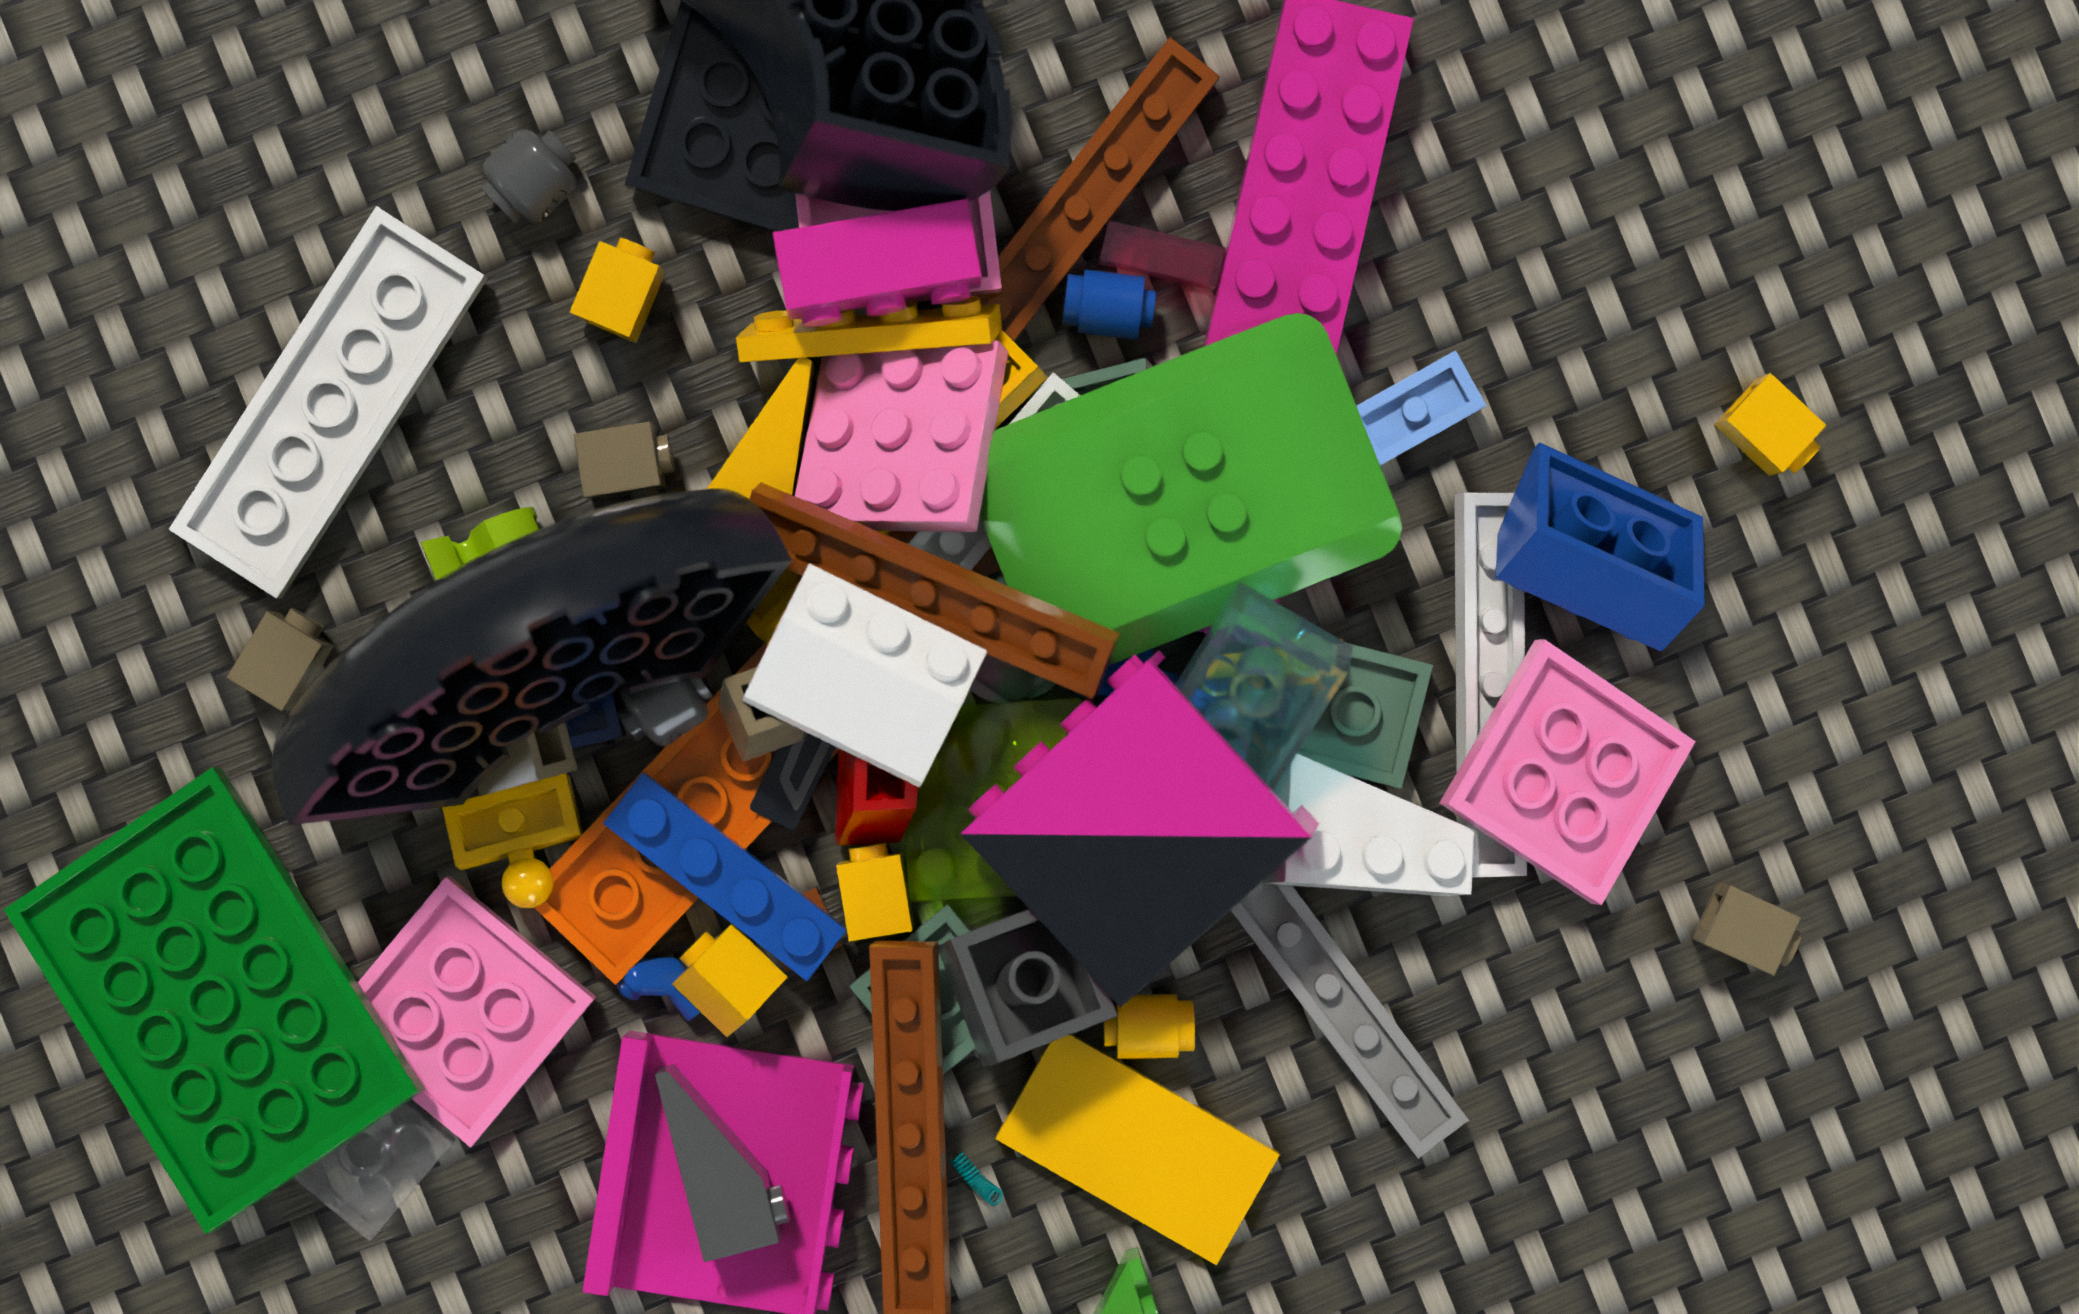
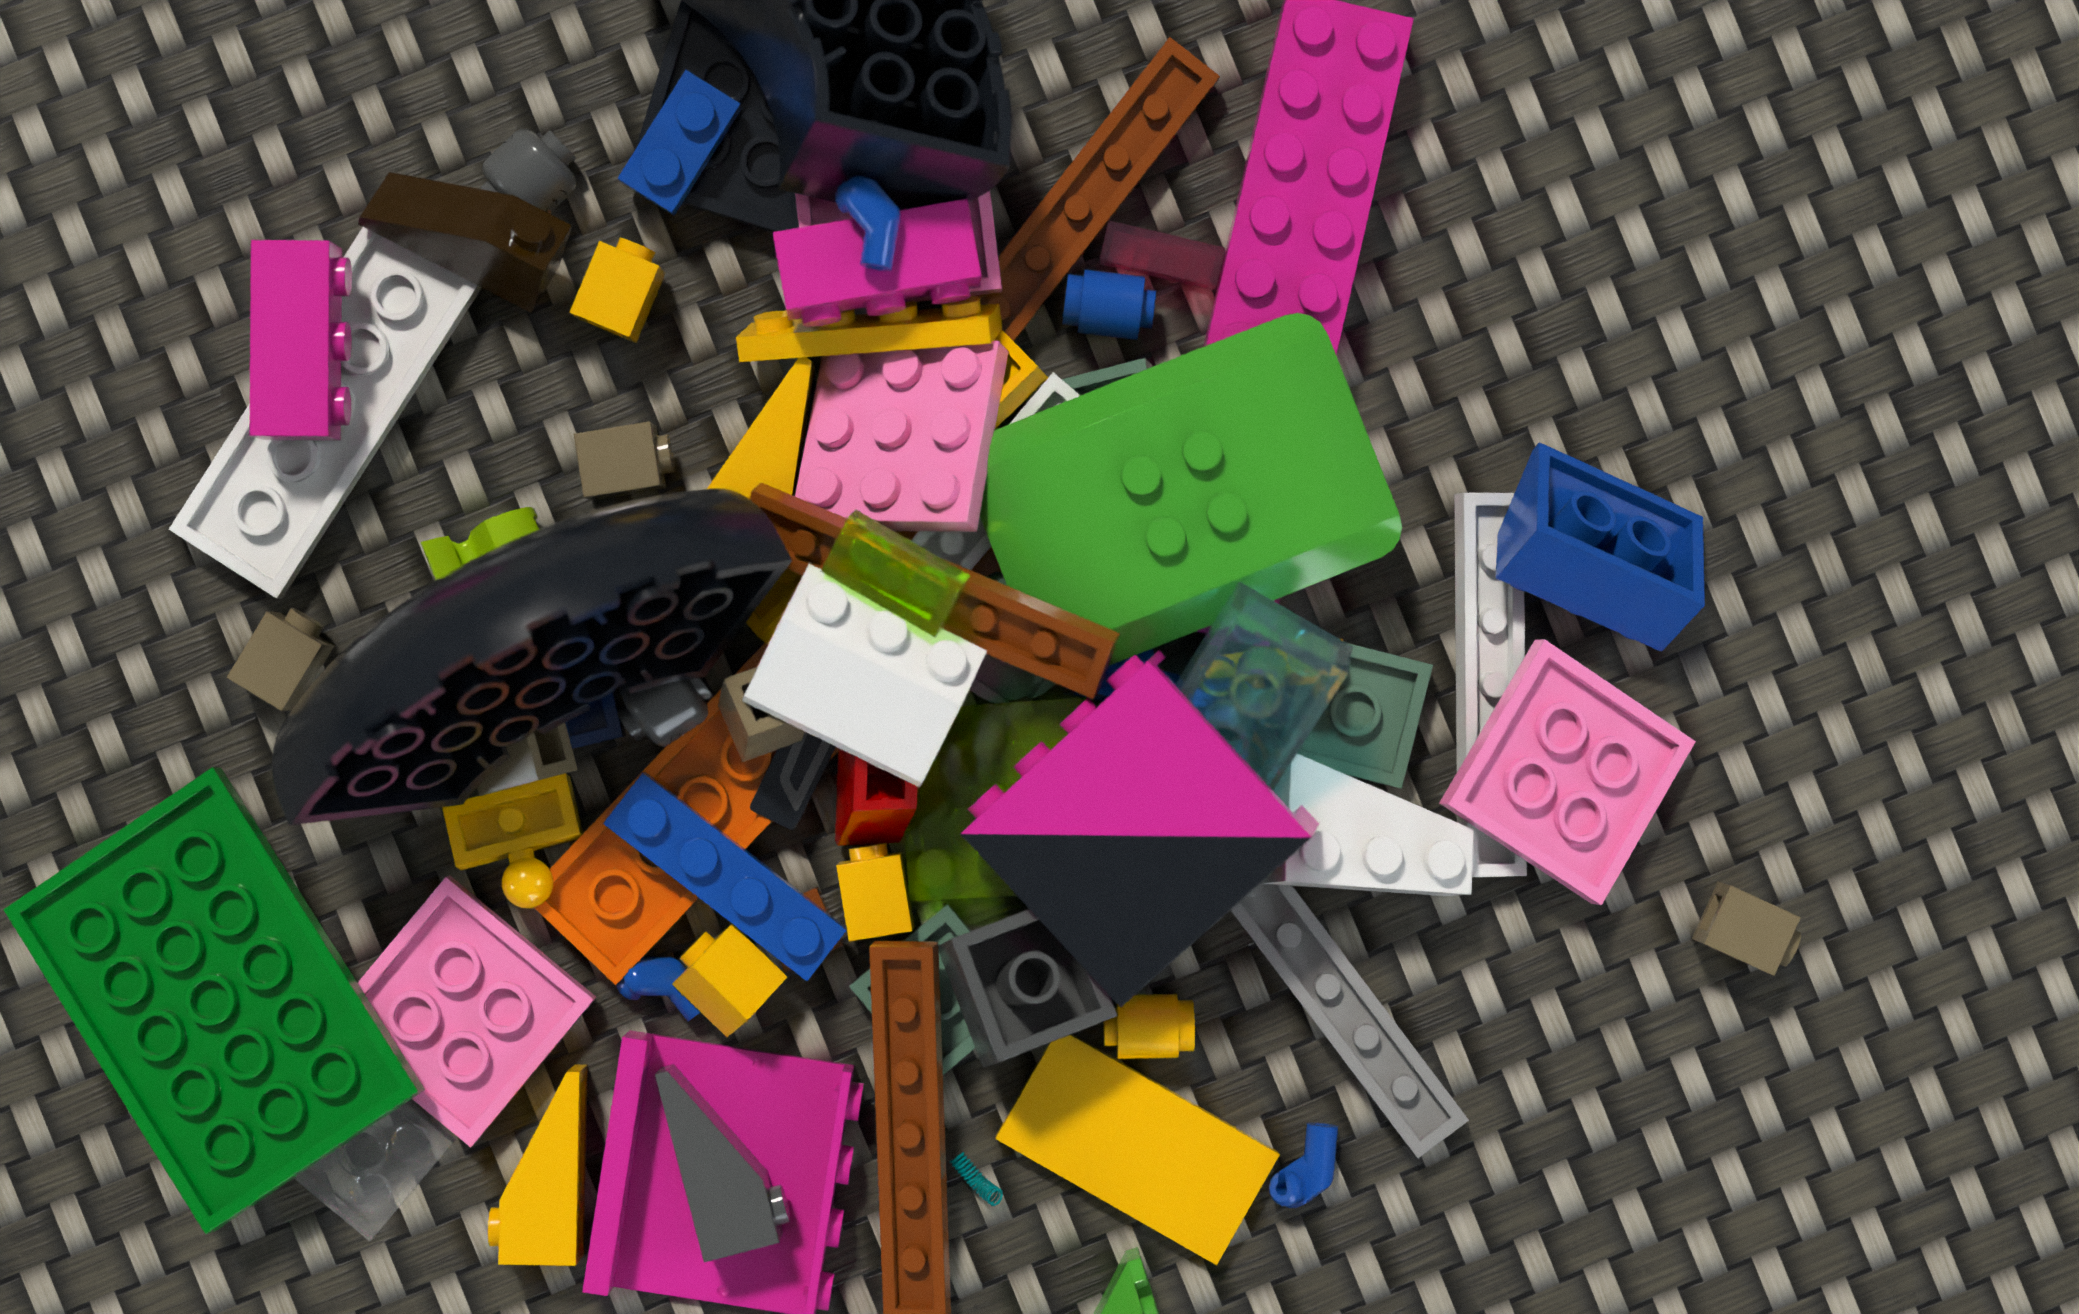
light blue plate [1357,350,1487,465] -> none
yellow brick [1714,373,1827,476] -> none
none -> dark pink brick [249,240,352,441]
none -> dark brown slope [358,172,572,313]
none -> yellow slope [488,1065,587,1266]
none -> blue plate [617,70,742,216]
none -> clear neon green plate [821,510,970,637]
none -> blue arm [836,176,900,271]
none -> blue arm [1269,1122,1338,1208]

